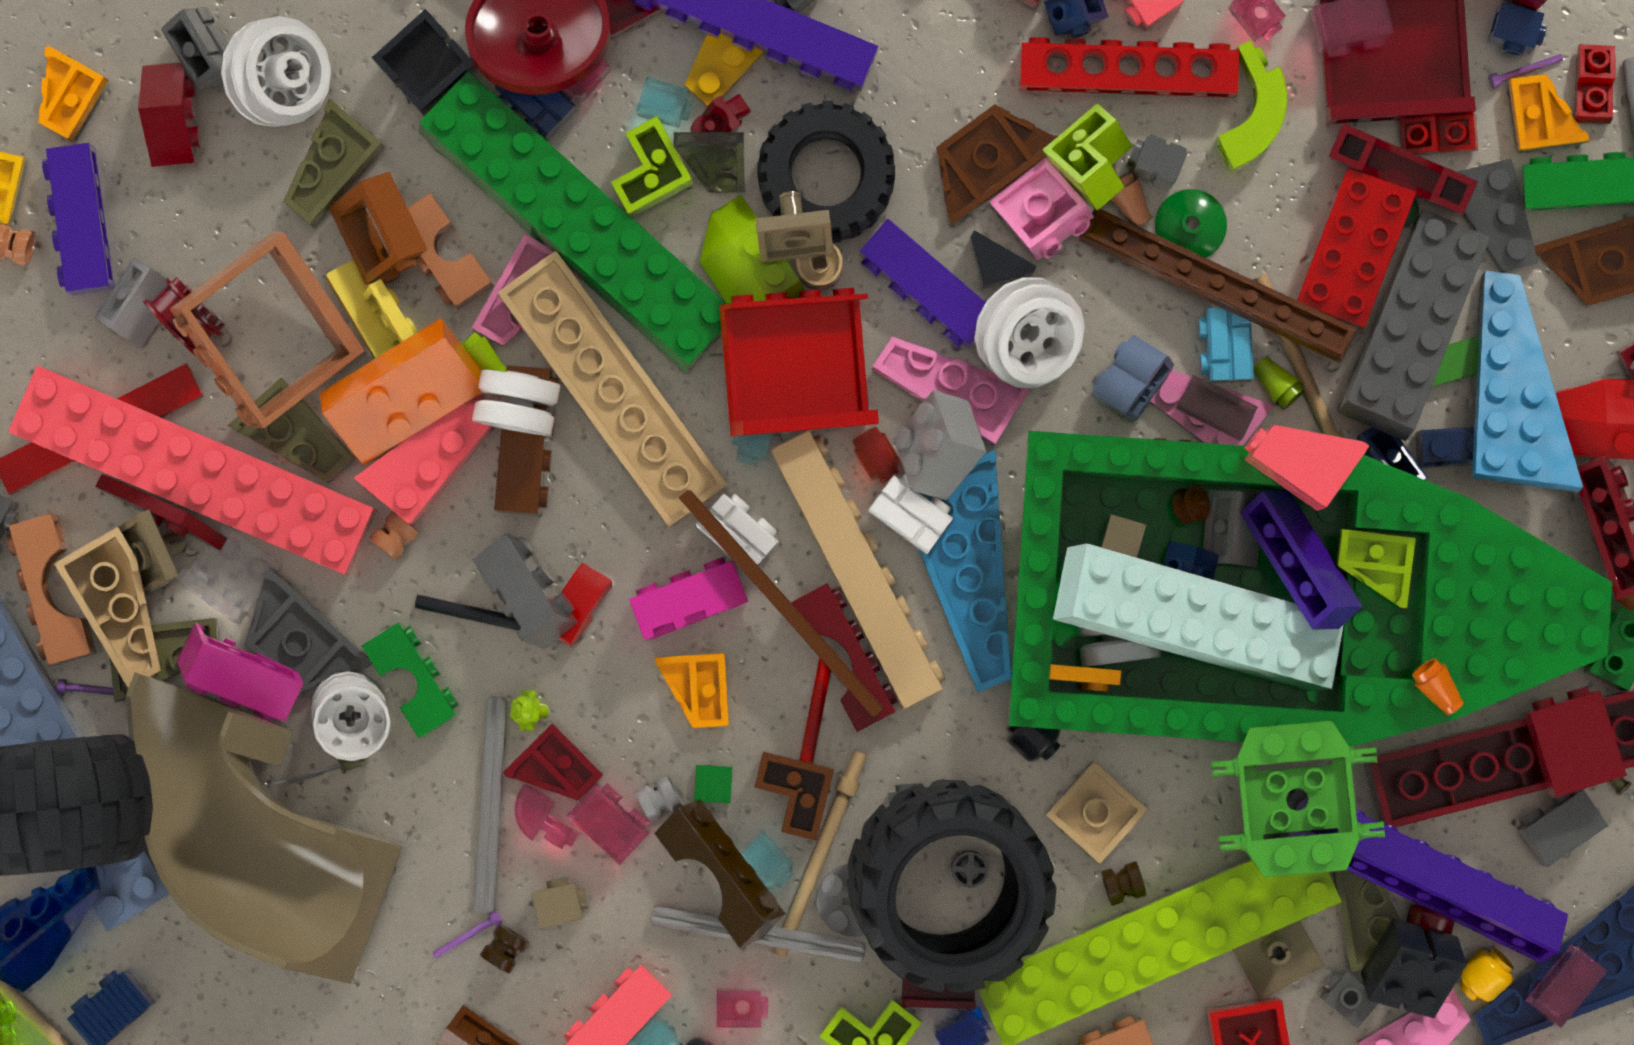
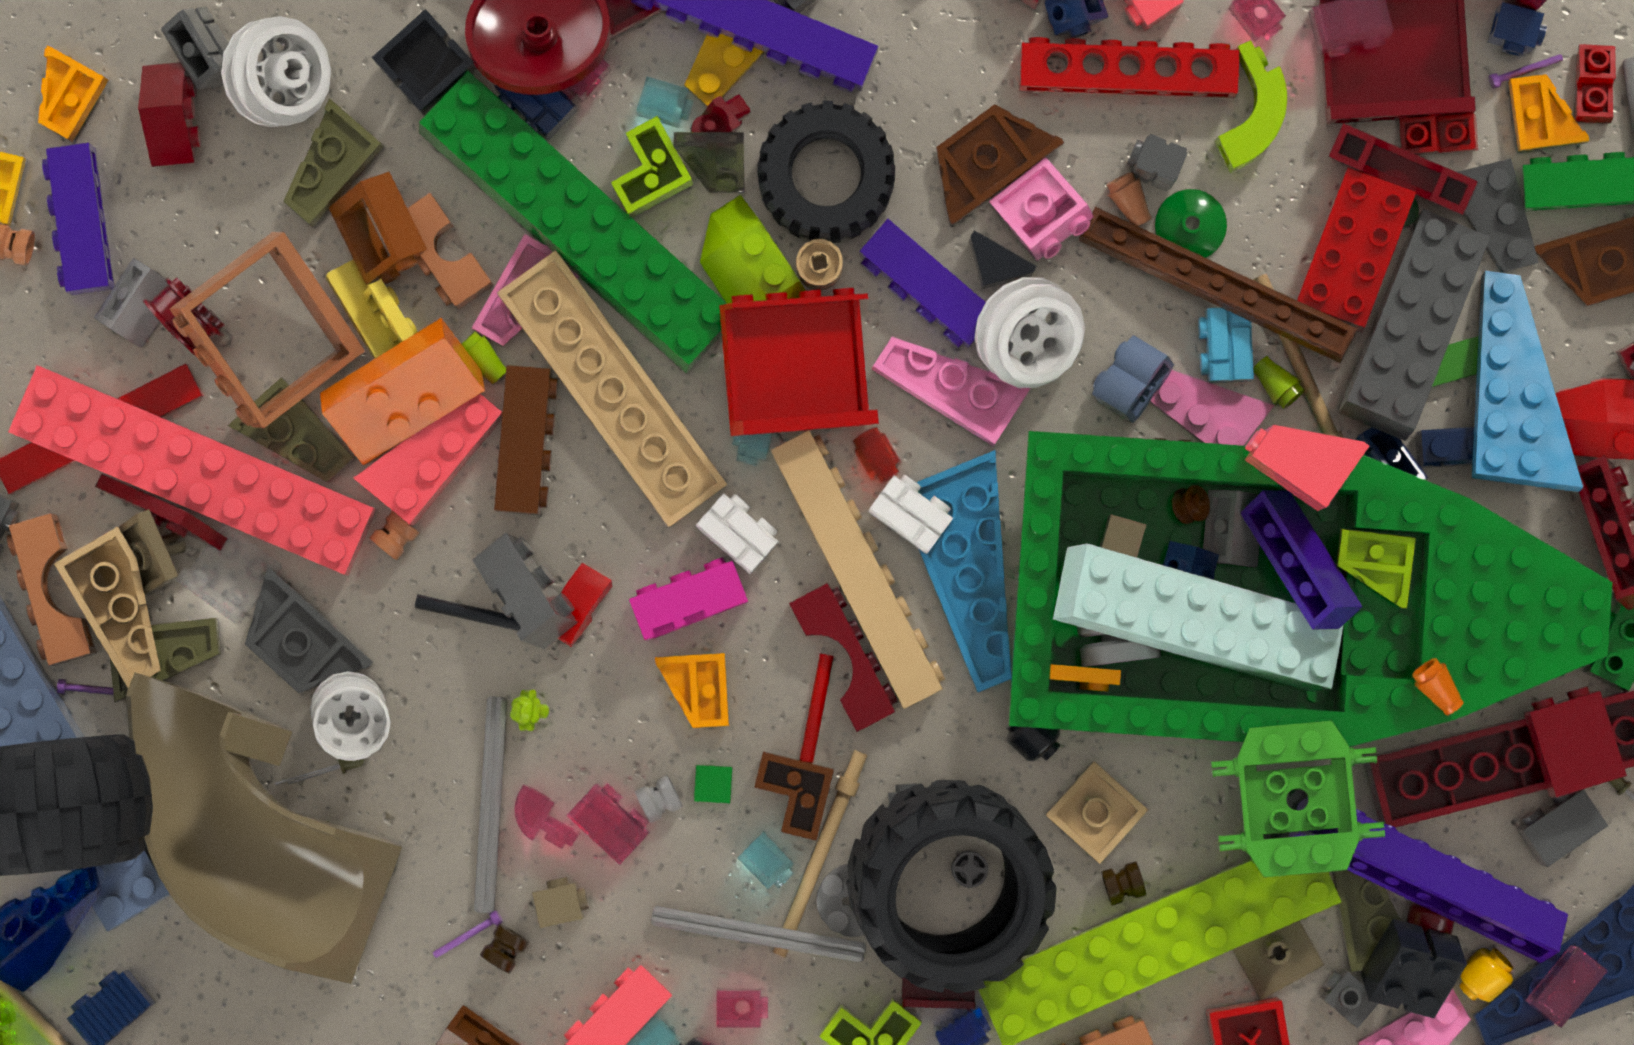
dark pink wedge [177,622,303,722] -> none
green arch [361,622,460,739] -> none
white wheel [472,370,561,436] -> none
dark red wing [502,723,604,801] -> none
dark brown arch [654,799,786,948] -> none
reddish brown tile [679,490,883,718] -> none
dark tan tile [755,191,834,262] -> none
light grey brick [894,390,987,500] -> none
lime brick [1043,103,1133,211] -> none
clear smoke tile [1176,375,1258,441] -> none

